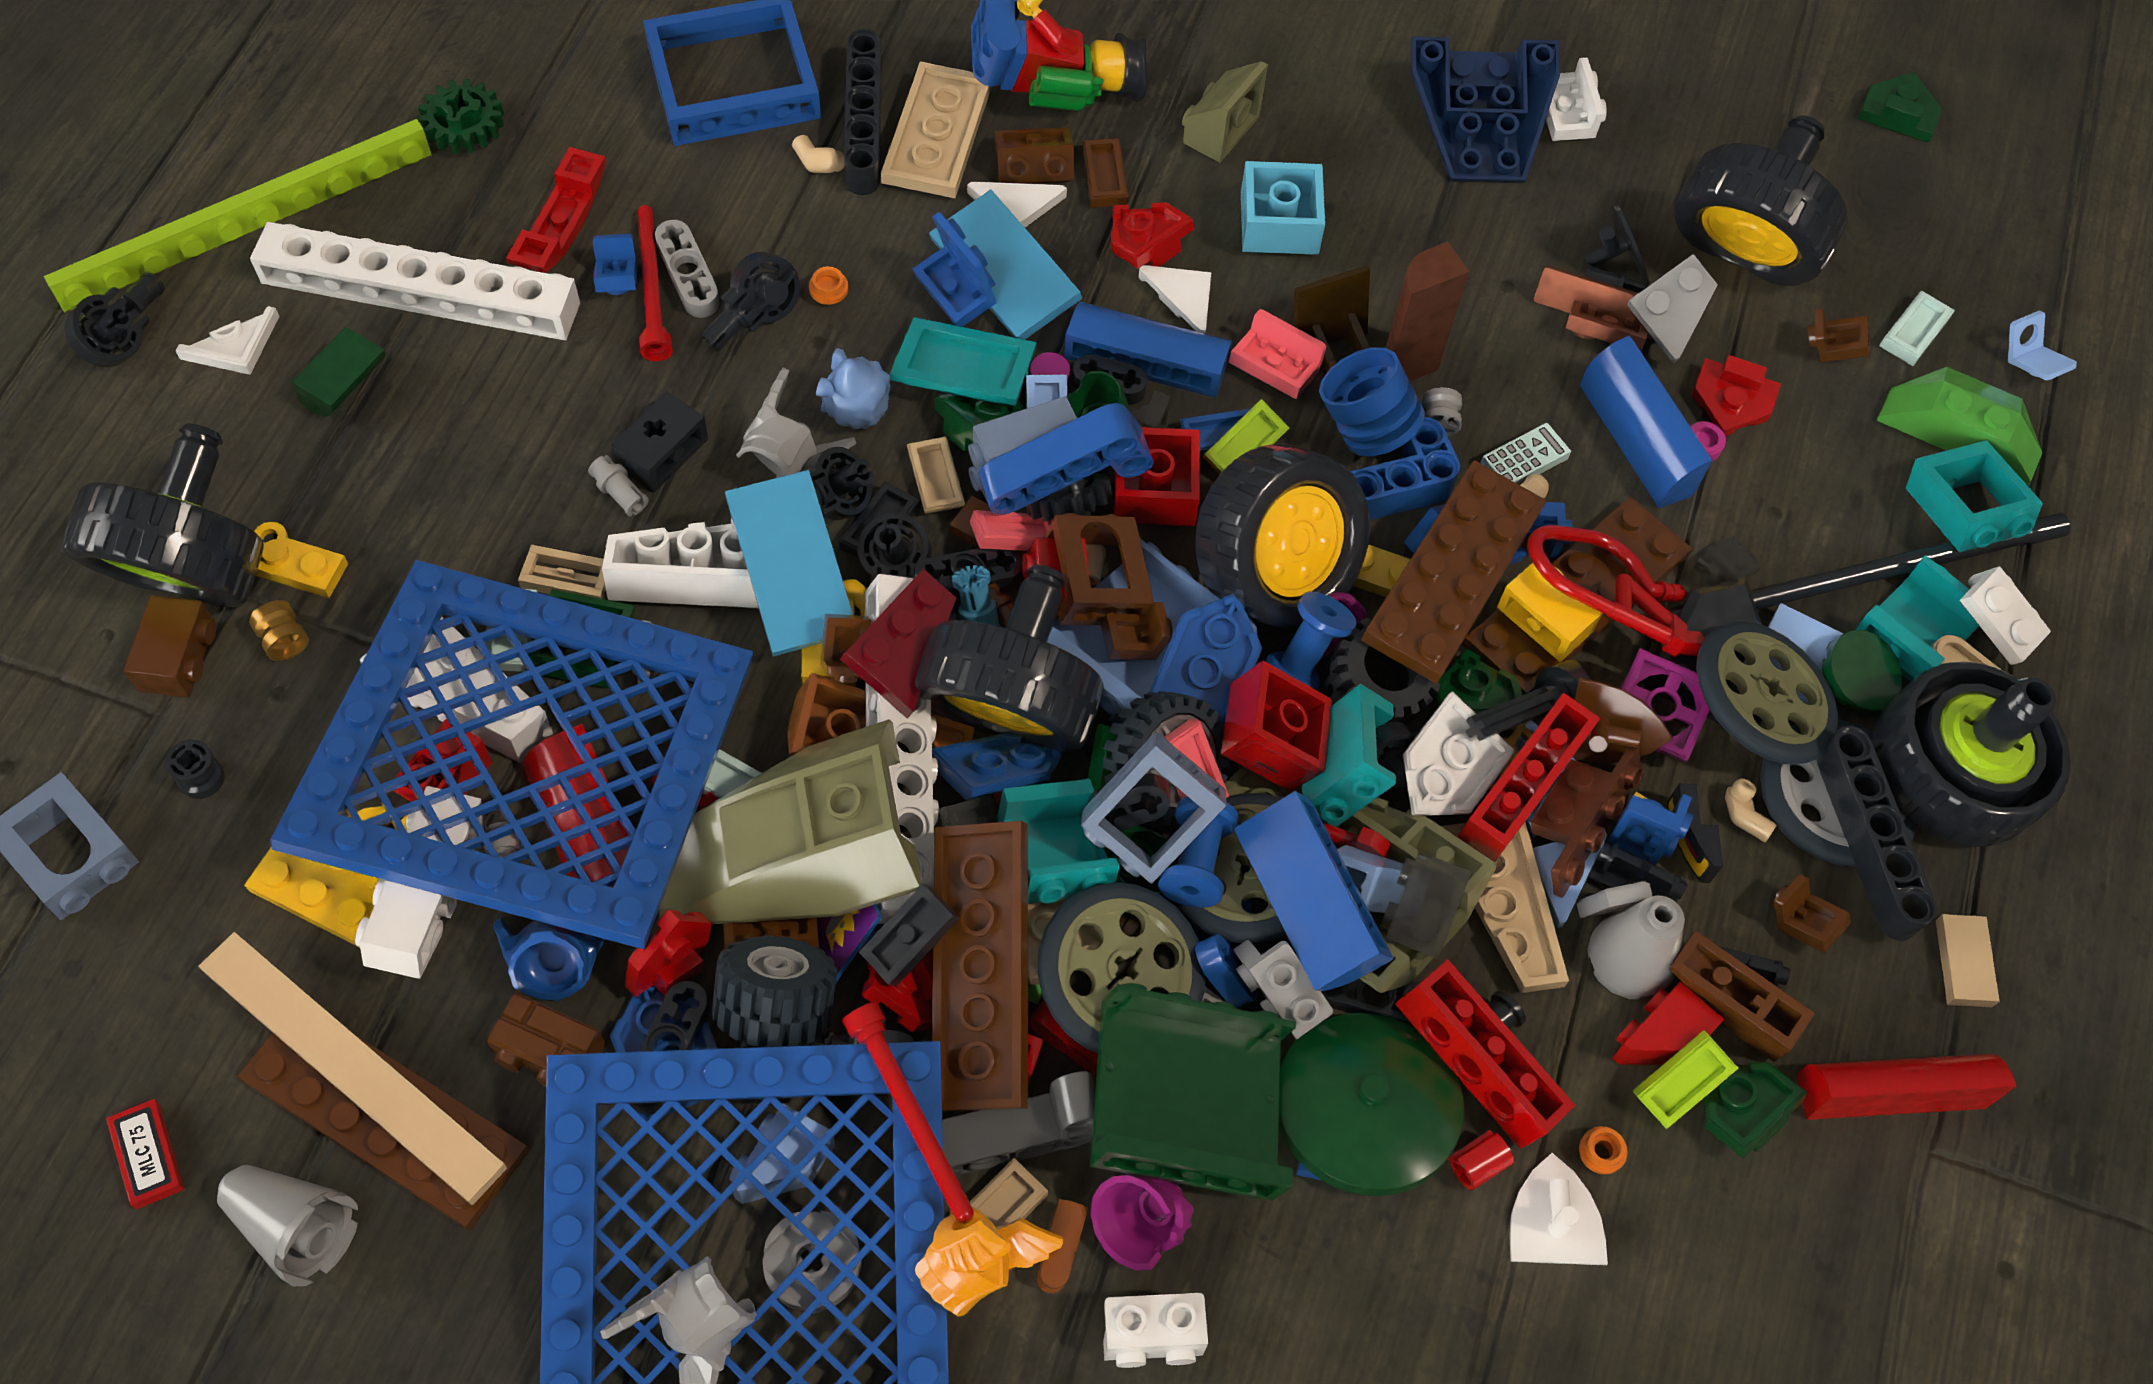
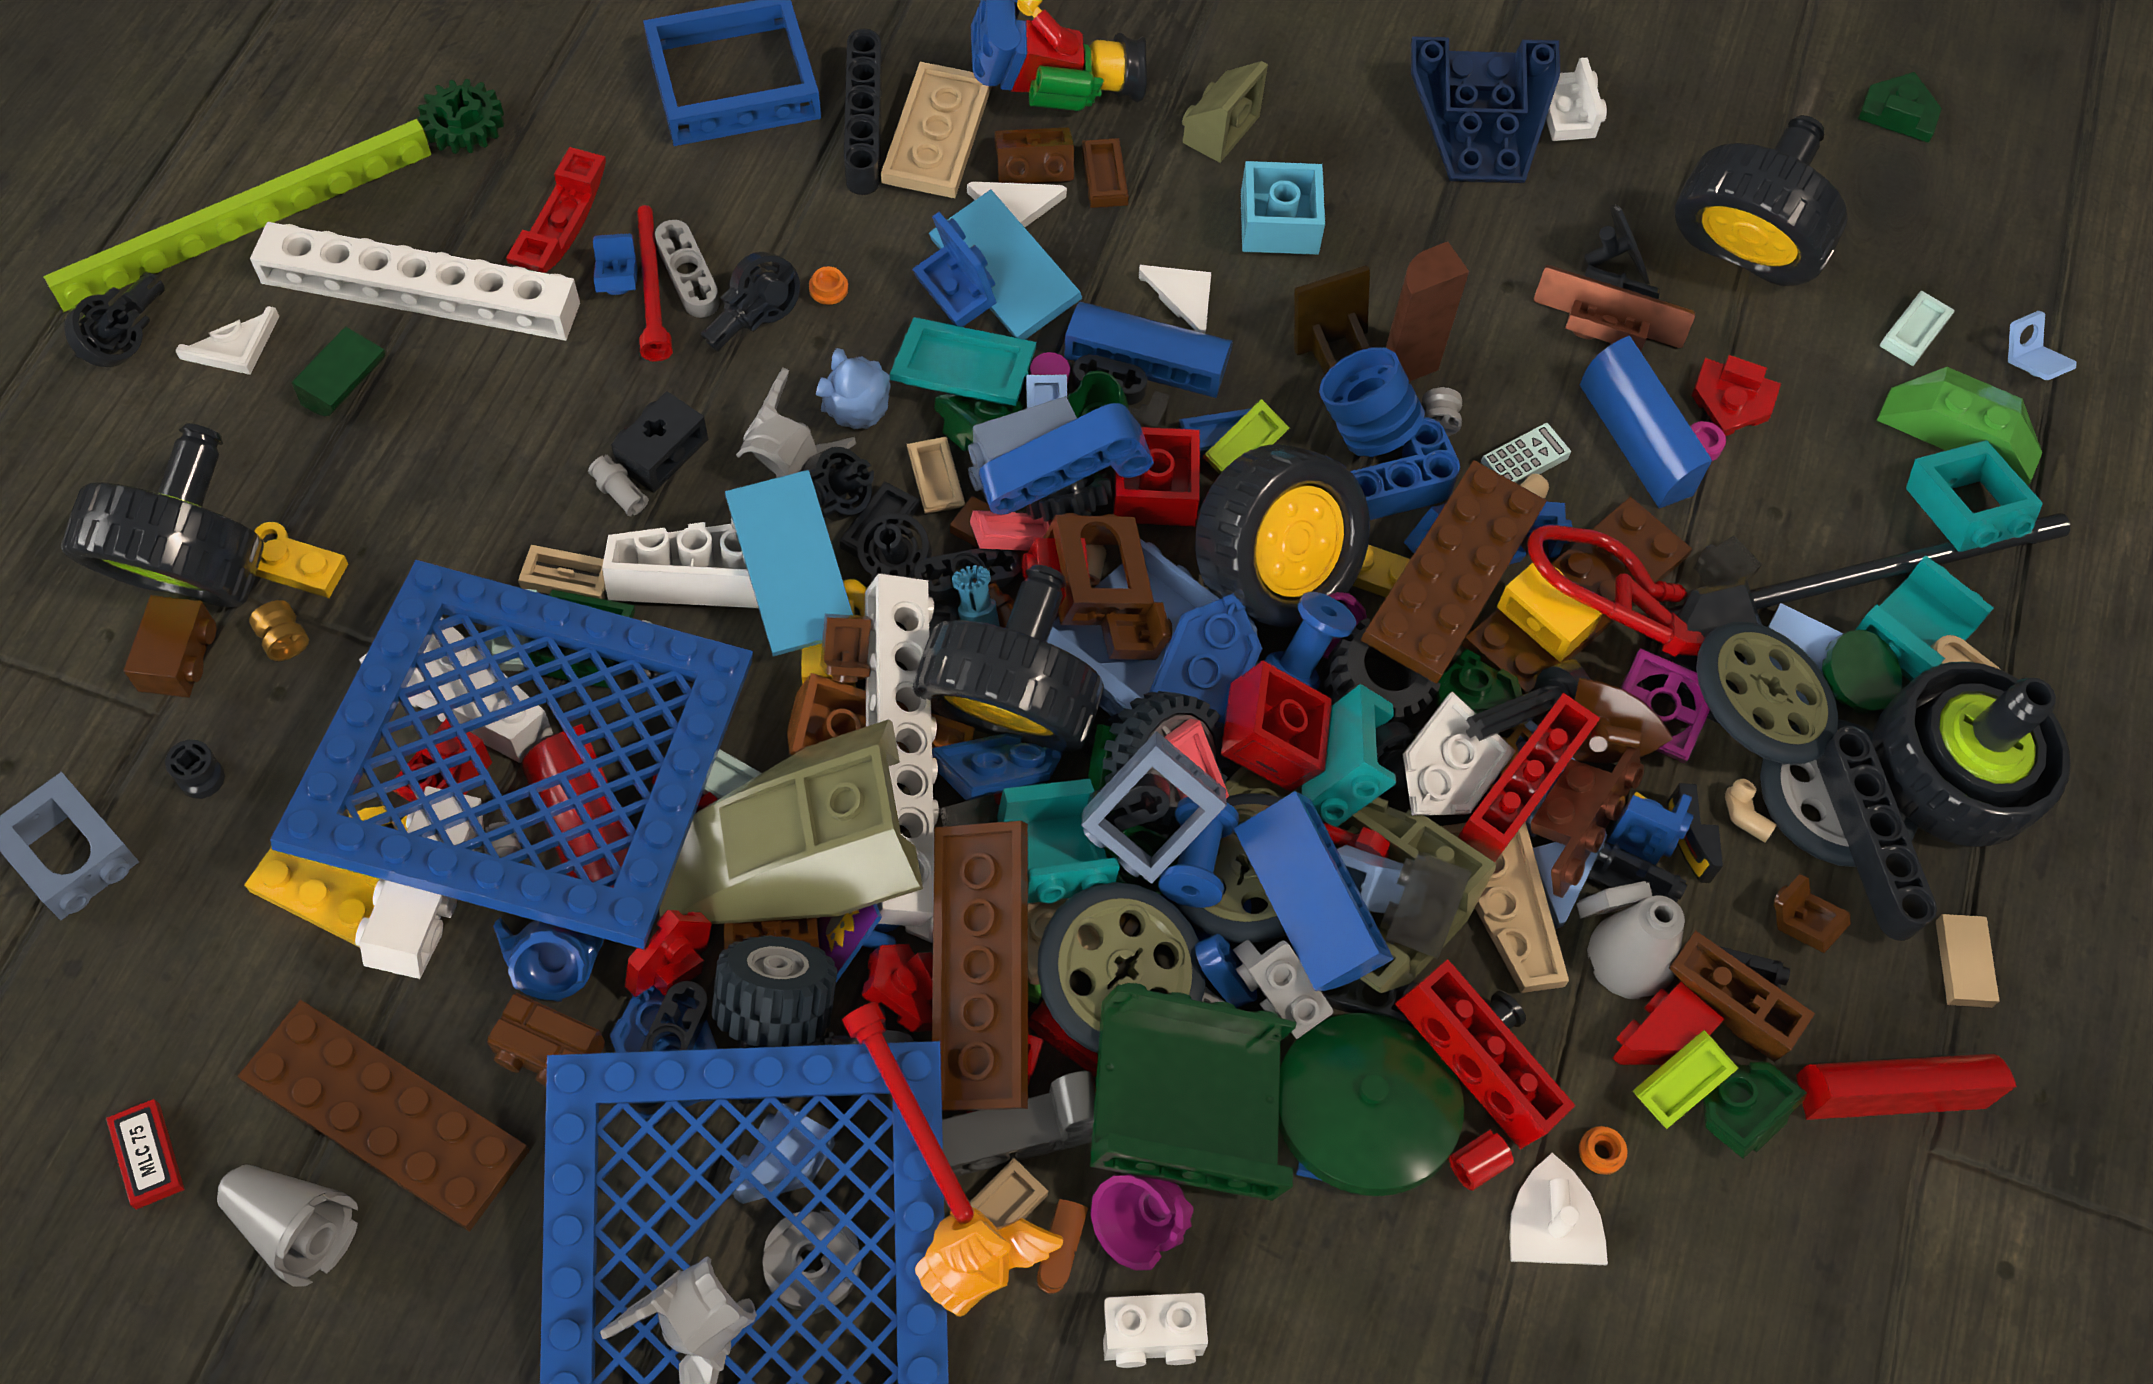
tan tile [199,932,507,1206] -> none
tan arm [792,135,845,173] -> none
dark red wing [840,569,956,719] -> none
black plate [859,883,960,987] -> none
red plate [1111,202,1194,269] -> none
coral bracket [1228,309,1327,399] -> none
light grey wing [1627,254,1718,363] -> none
reddish brown bracket [1808,308,1870,362] -> none
white bracket [1960,566,2051,665] -> none

